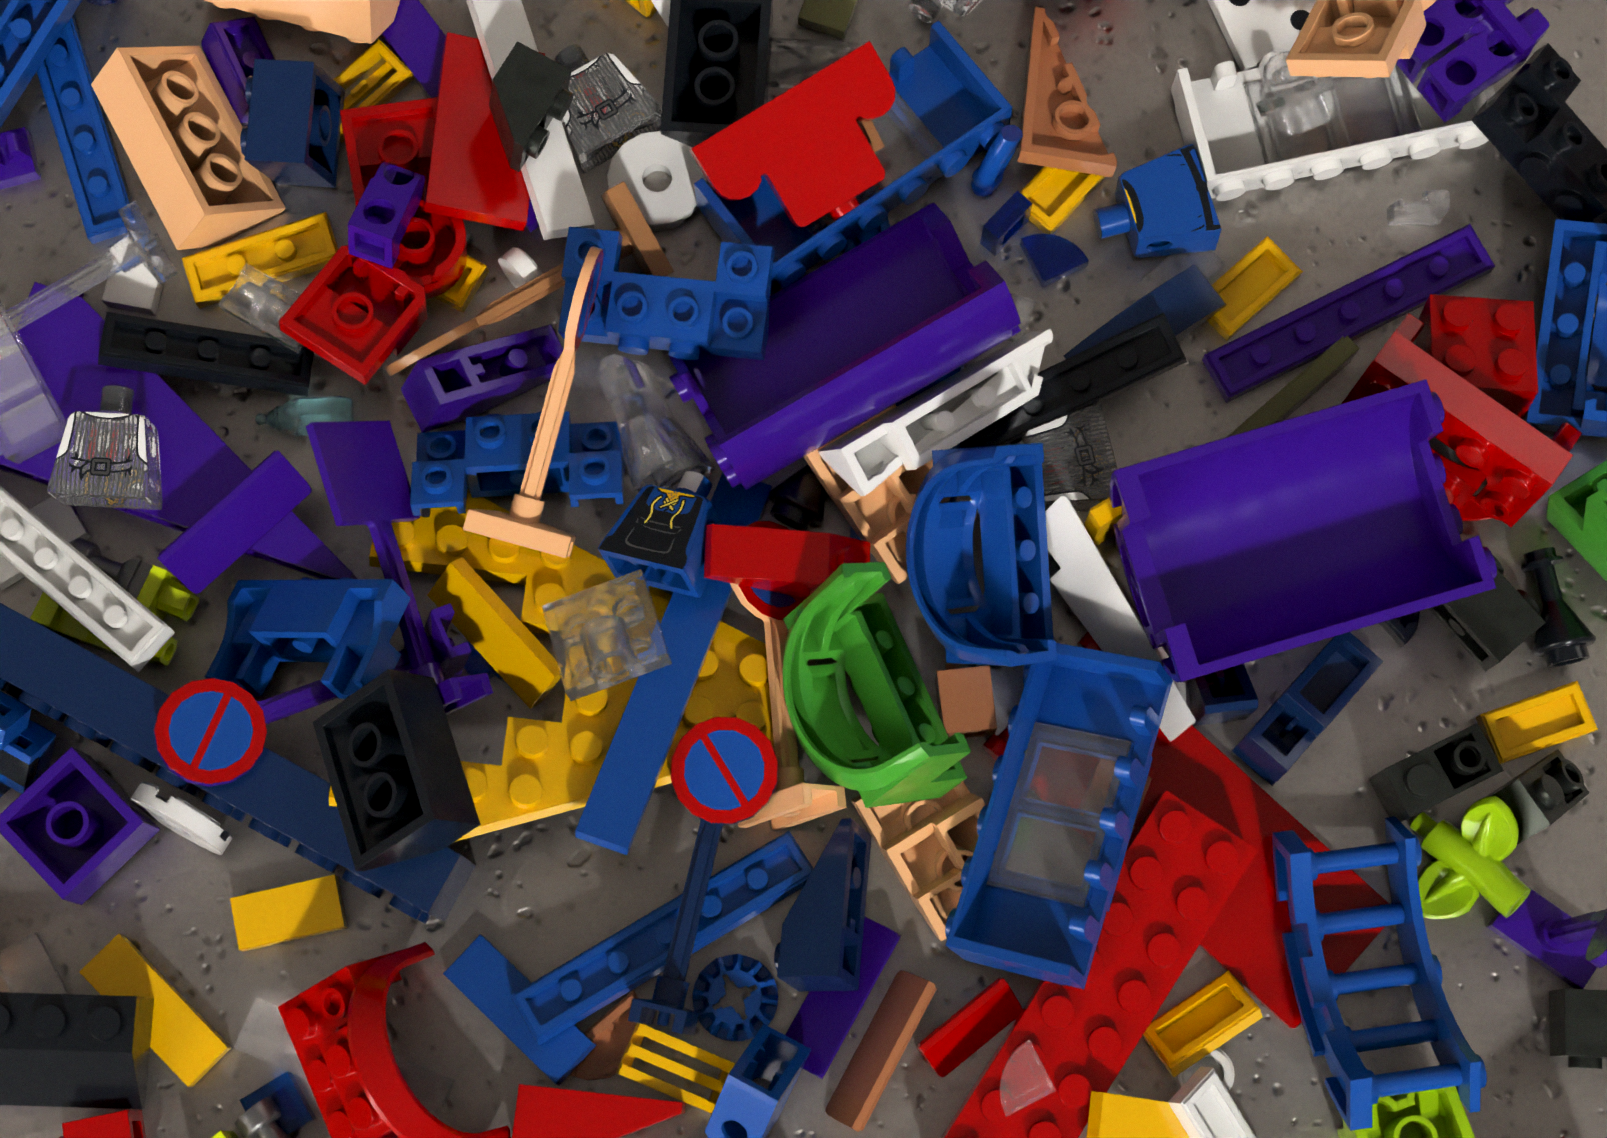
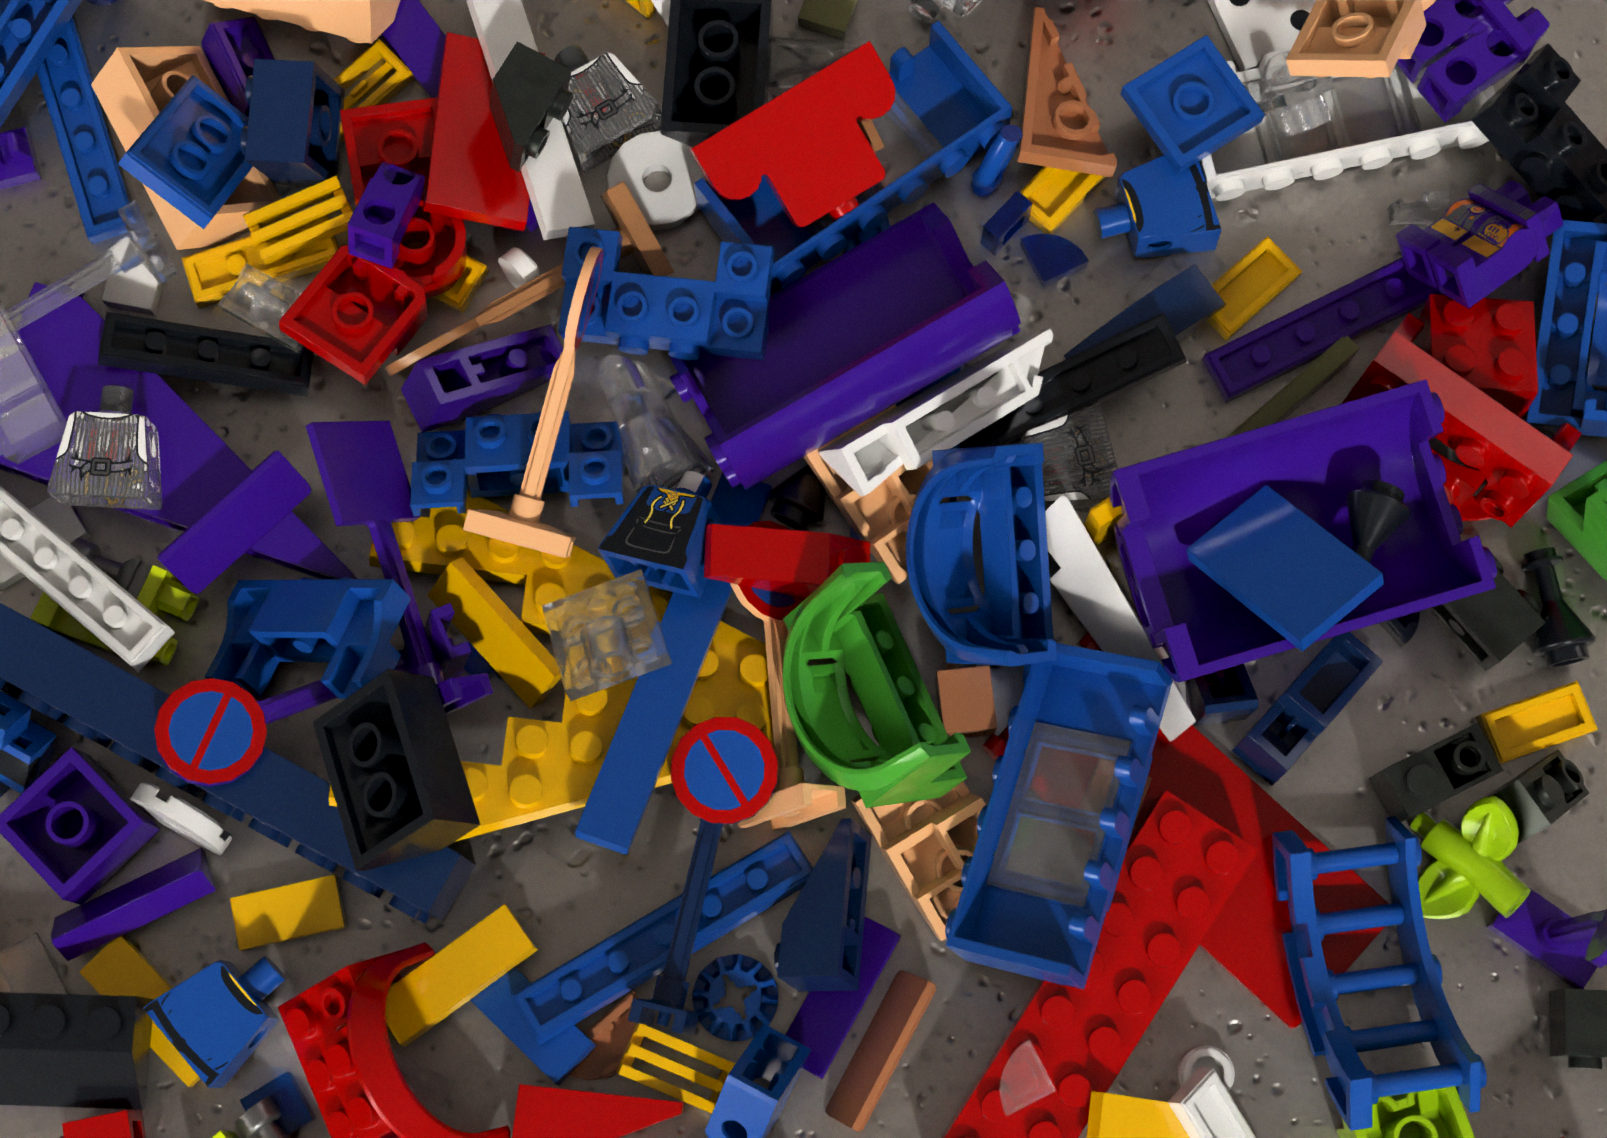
clear light blue piece [255,396,354,436] -> none
red slope [917,978,1022,1078] -> none
yellow tile [1142,970,1263,1077] -> none
none -> dark purple slope [51,848,216,961]
none -> blue tile [118,75,253,229]
none -> blue torso [143,955,286,1088]
none -> yellow tile [243,176,353,265]
none -> yellow tile [386,904,538,1047]
none -> blue tile [1120,35,1265,174]
none -> blue tile [1186,485,1384,652]
none -> black piece [1346,480,1410,604]
none -> dark purple hips [1395,180,1563,309]

